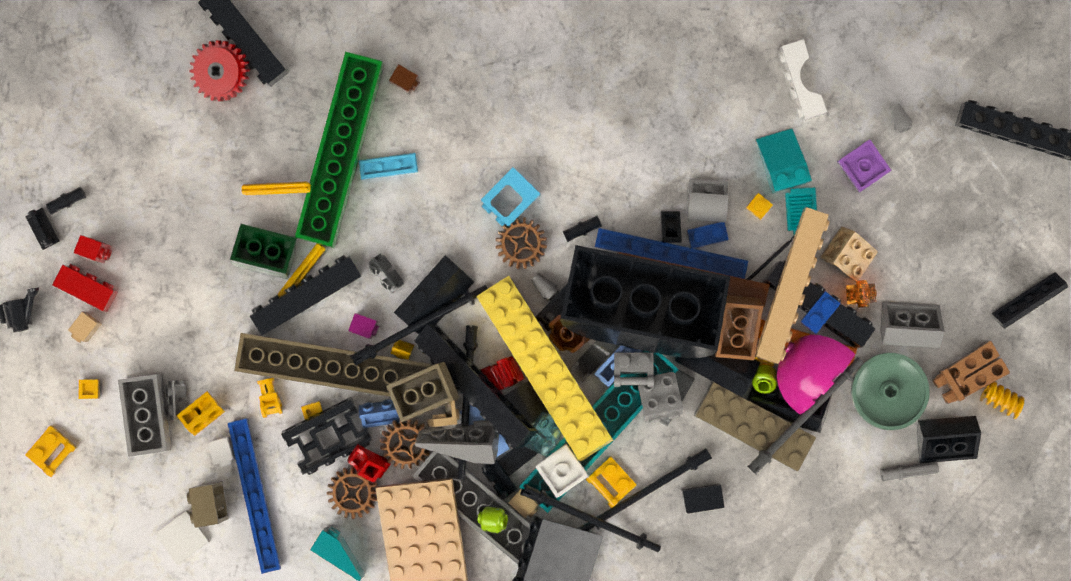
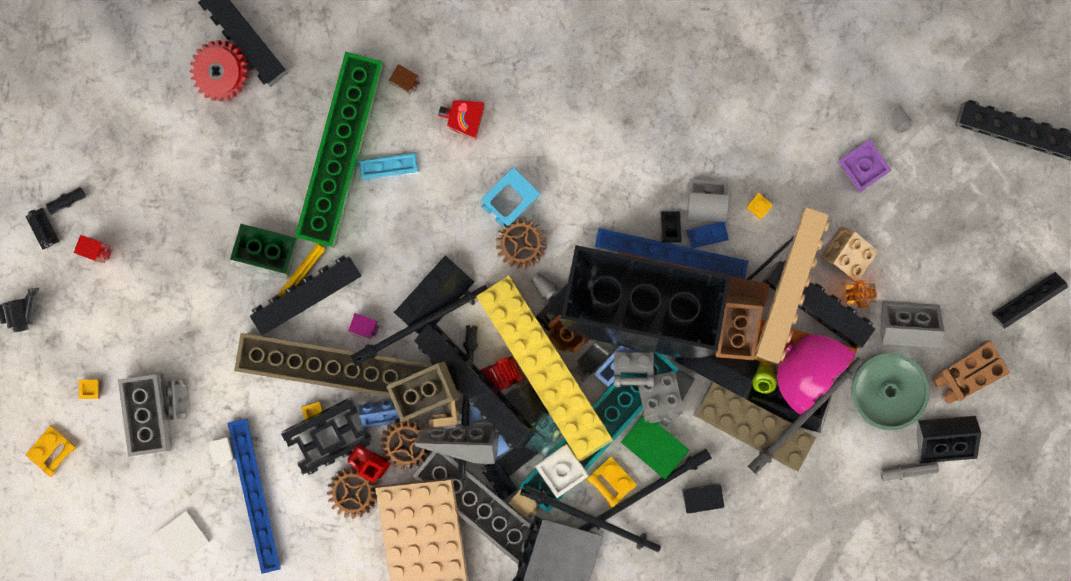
red brick [52,264,118,312] -> none
tan brick [68,312,102,343] -> none
yellow brick [176,391,225,436] -> none
dark tan brick [187,481,228,528] -> none
yellow axle [241,181,311,195] -> none
yellow connector [257,378,283,418] -> none
teal slope [310,526,365,581] -> none
dark grey hinge [368,253,404,294] -> none
yellow plate [390,340,415,360] -> none
lime head [477,506,508,533] -> none
black pin [562,216,602,242] -> none
teal slope [756,129,812,194] -> none
white arch [778,39,827,122] -> none
teal window [785,187,817,235] -> none
blue plate [800,291,841,334] -> none
yellow piece [980,382,1025,420] -> none
none -> red torso [438,100,485,140]
none -> green tile [621,415,690,480]

